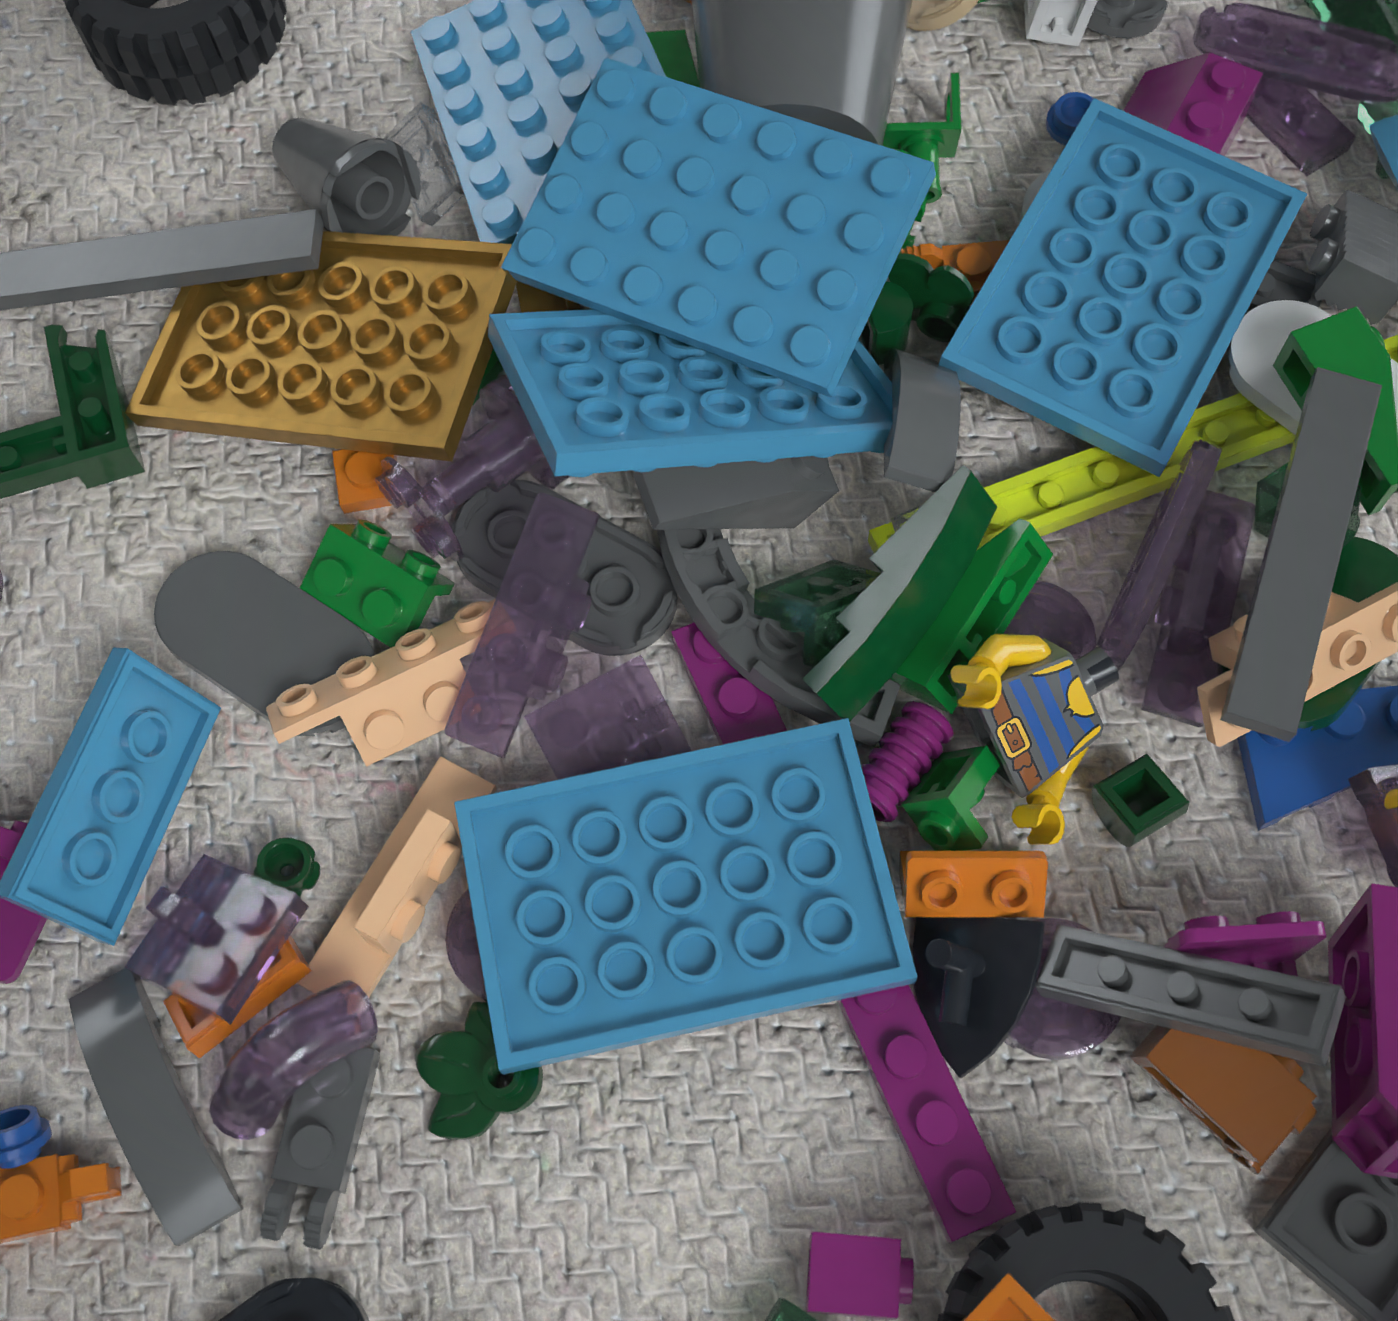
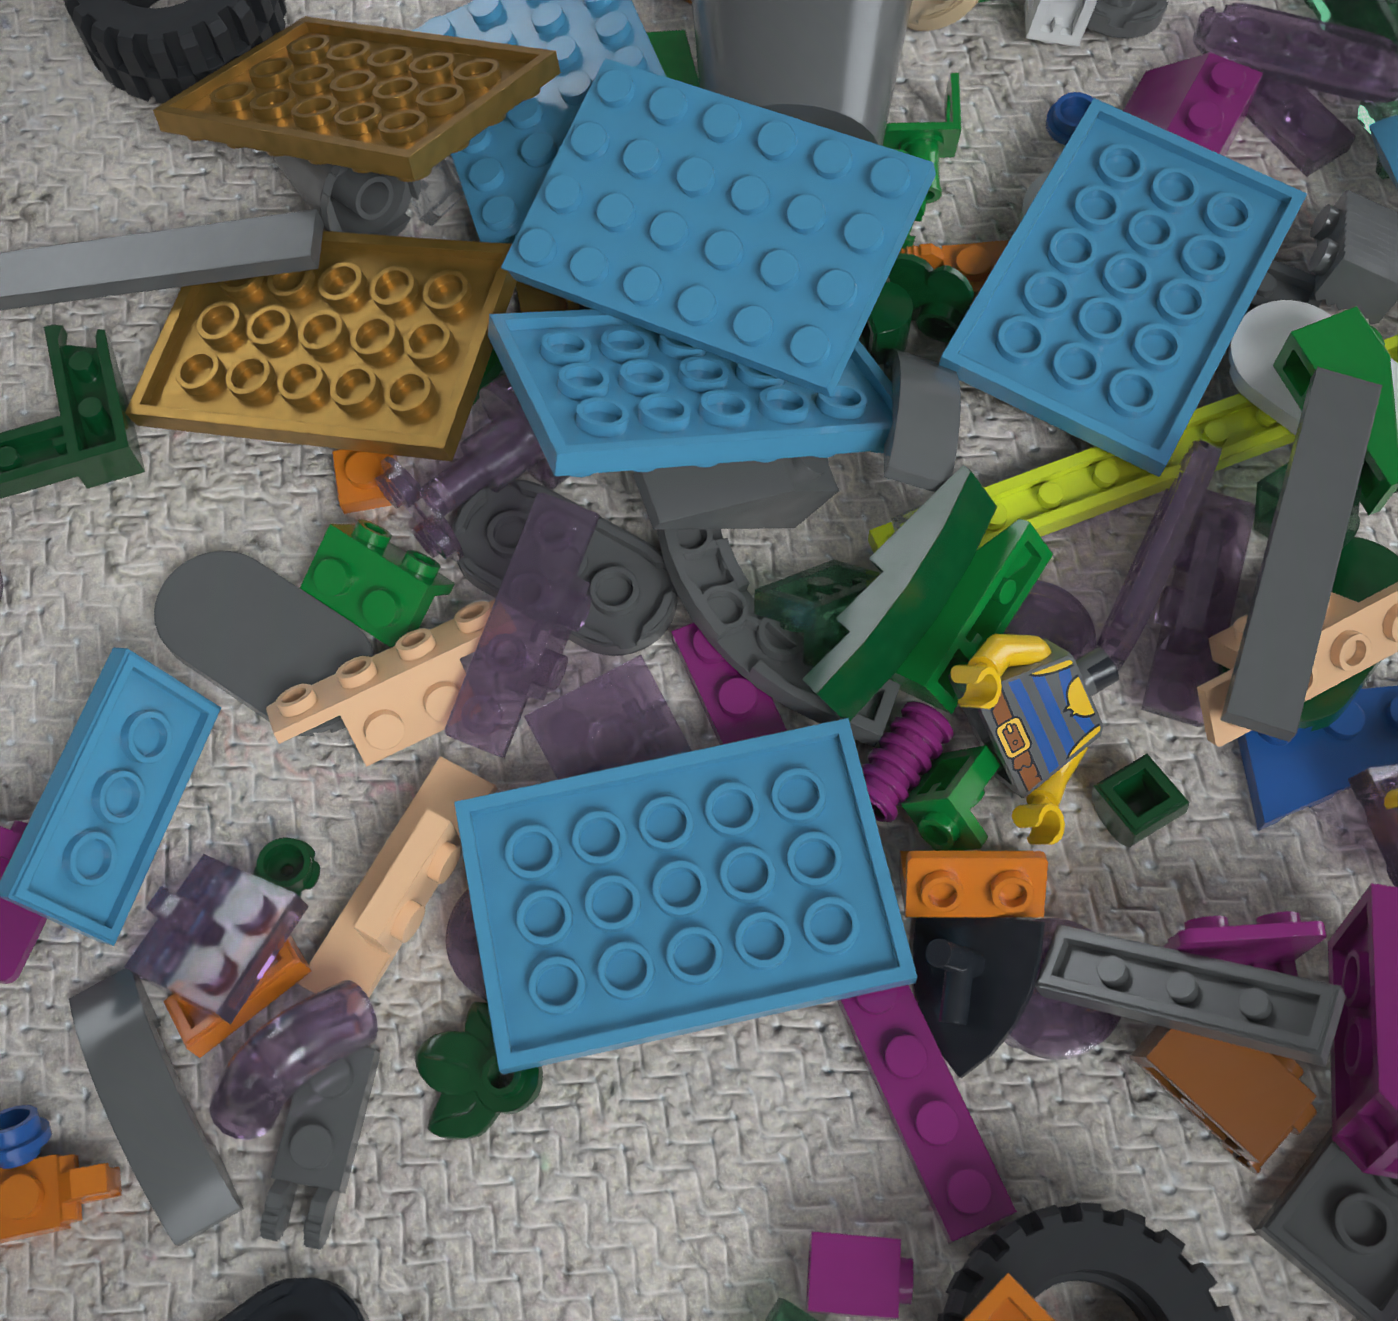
none -> pearl gold plate [153,16,561,182]

